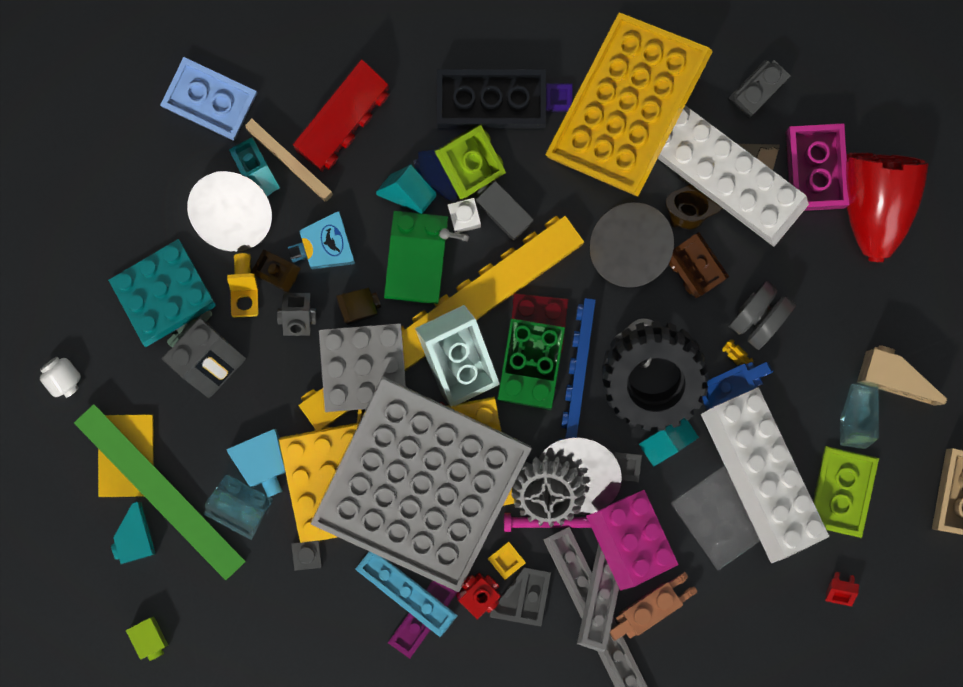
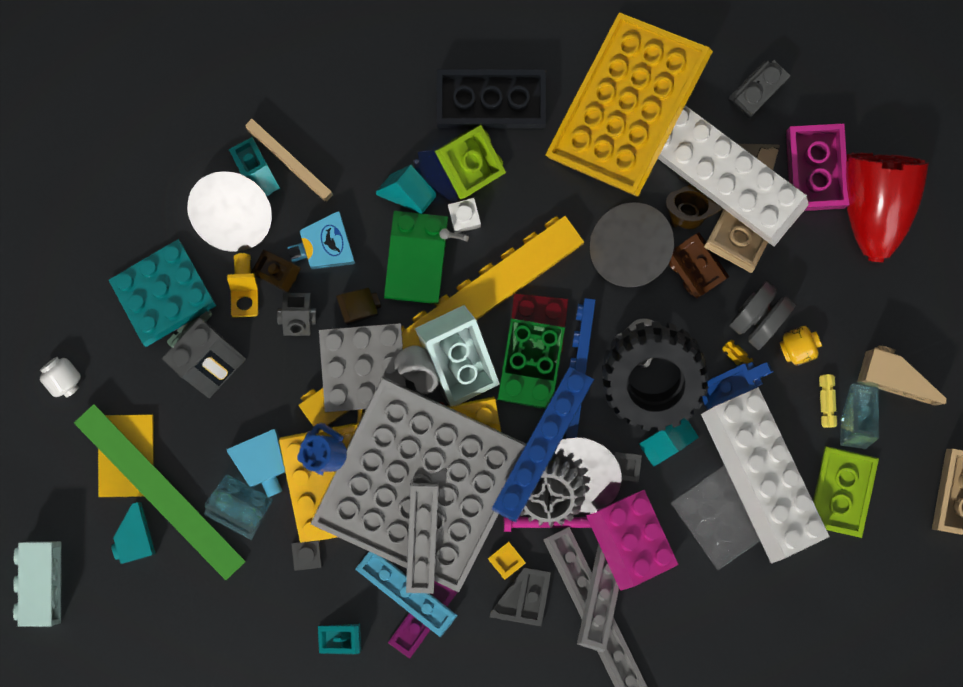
lime brick [126,616,169,661] -> none
light blue plate [160,57,257,141] -> none
red slope [293,60,390,172] -> none
red brick [456,572,501,620] -> none
dark grey brick [476,181,533,241] -> none
dark purple tile [546,83,572,112] -> none
nougat hinge [610,572,698,641] -> none
red tile [825,572,859,607] -> none
none -> light aqua brick [13,541,61,627]
none -> blue piece [297,423,347,475]
none -> teal slope [318,624,362,654]
none -> light grey hair [394,346,438,395]
none -> light grey plate [406,483,438,594]
none -> blue plate [492,367,594,523]
none -> tan tile [704,209,768,273]
none -> yellow head [780,326,822,366]
none -> light yellow axle [819,374,837,428]

